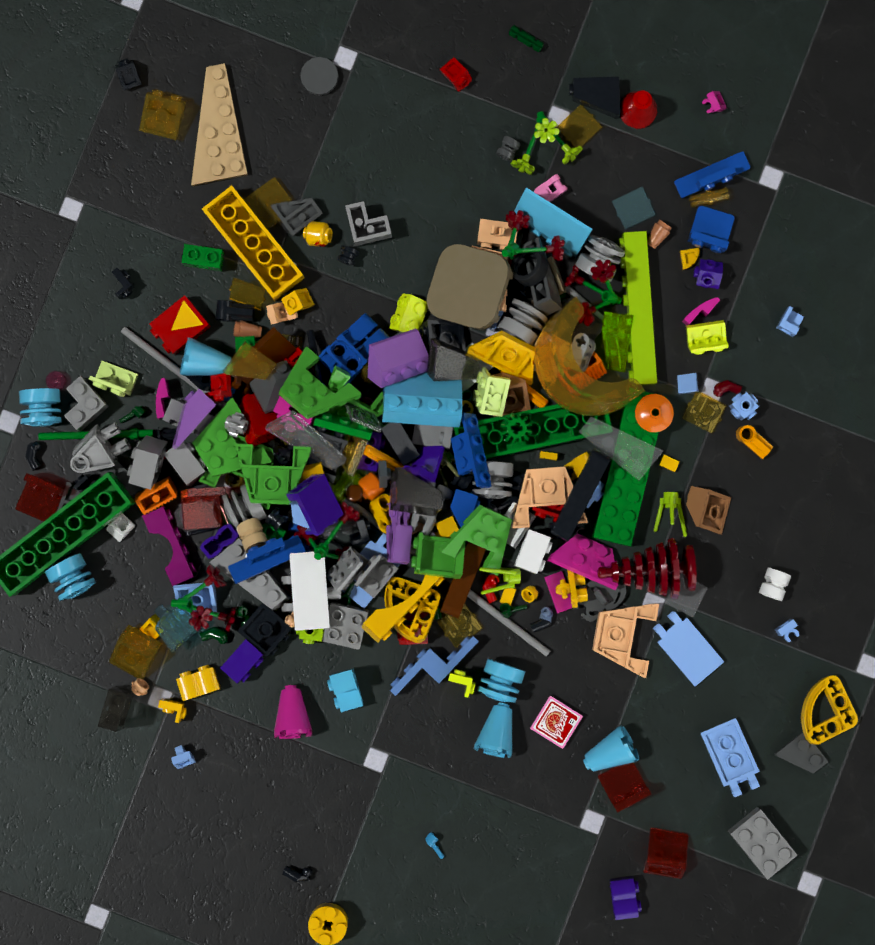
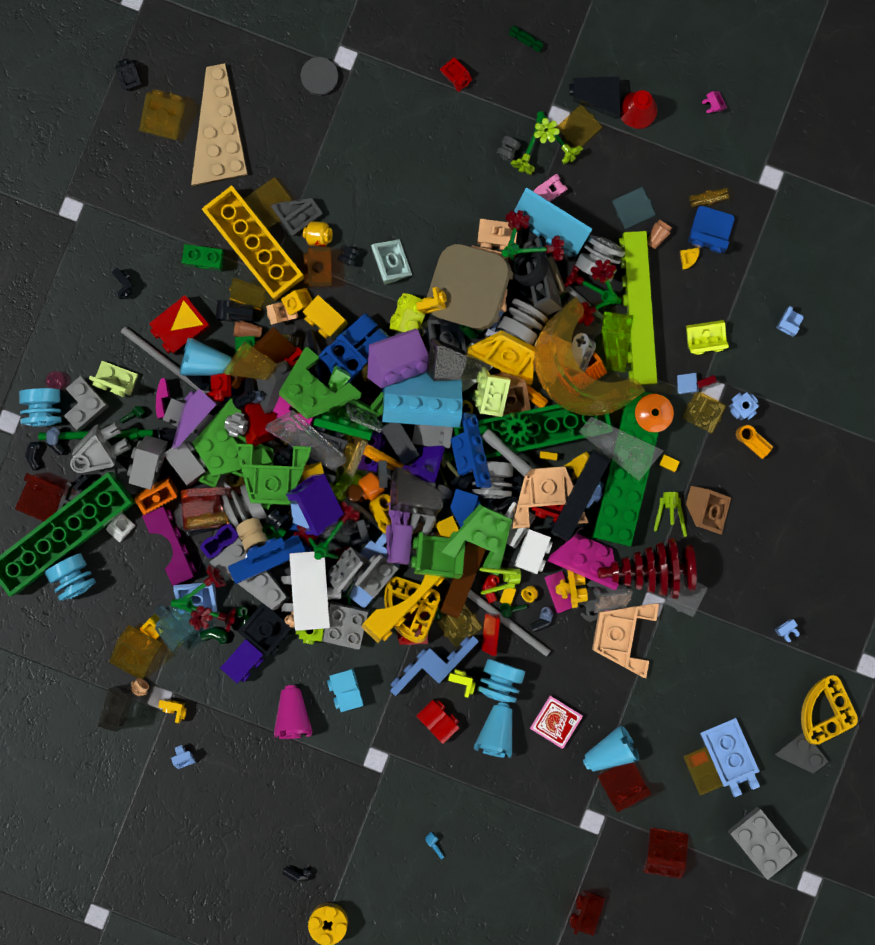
yellow brick [176,664,221,701] -> none
light grey brick [345,201,392,246] -> none
dark purple brick [609,876,642,920] -> none
light blue tile [653,611,724,686] -> none
blue bracket [674,152,750,198] -> none
dark pink slope [682,297,720,326] -> none
dark purple brick [693,259,723,289] -> none
dark red arm [713,380,742,397] -> none
white wheel [758,567,791,601] -> none
none -> sand blue arm [46,427,66,456]
none -> clear yellow pin [187,511,228,529]
none -> black piece [232,391,256,410]
none -> arm [244,378,264,403]
none -> yellow brick [302,295,348,340]
none -> clear orange brick [304,247,332,289]
none -> light aqua slope [371,239,412,285]
none -> yellow bracket [416,287,447,314]
none -> red brick [416,699,459,744]
none -> dark green arm [460,325,483,339]
none -> light grey piece [482,429,532,476]
none -> red slope [482,613,500,656]
none -> clear red bracket [569,891,605,936]
none -> clear piece [593,589,633,613]
none -> clear yellow piece [683,747,723,796]
none -> dark red tile [697,375,717,389]

